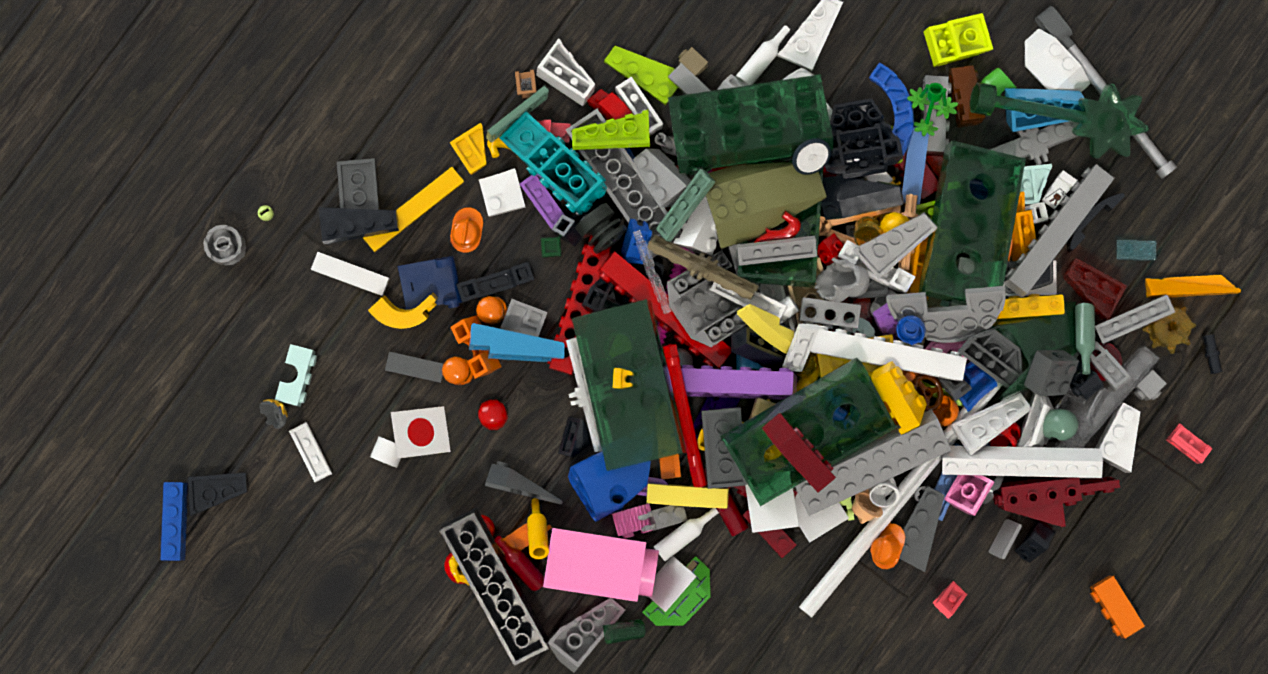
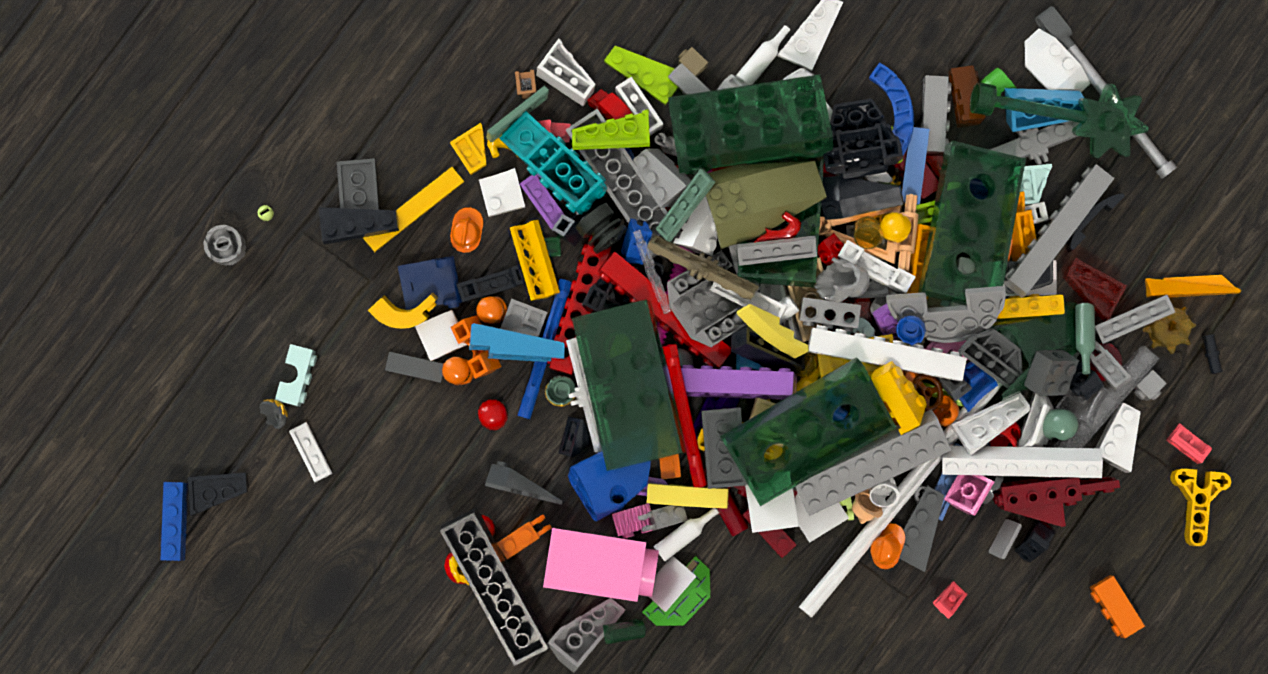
white tile [311,252,390,296] -> none
white piece [370,437,401,468] -> none
white sticker [391,406,451,459] -> none
dark red piece [494,536,545,591] -> none
yellow piece [527,498,549,559] -> none
yellow tile [613,368,634,389] -> none
dark red wedge [762,413,836,493] -> none
white tile [782,324,819,372] -> none
white wheel [792,138,831,175] -> none
light grey wing [853,212,938,279] -> none
bright green plant [907,83,958,136] -> none
neon yellow slope [923,13,993,67] -> none
white leg [1041,170,1077,209] -> none
clear light blue slope [1117,240,1156,261] -> none
none -> white slope [415,310,467,361]
none -> yellow fence [510,220,560,301]
none -> blue piece [517,279,572,419]
none -> sand green hair [545,375,576,406]
none -> yellow beam [1170,469,1231,546]

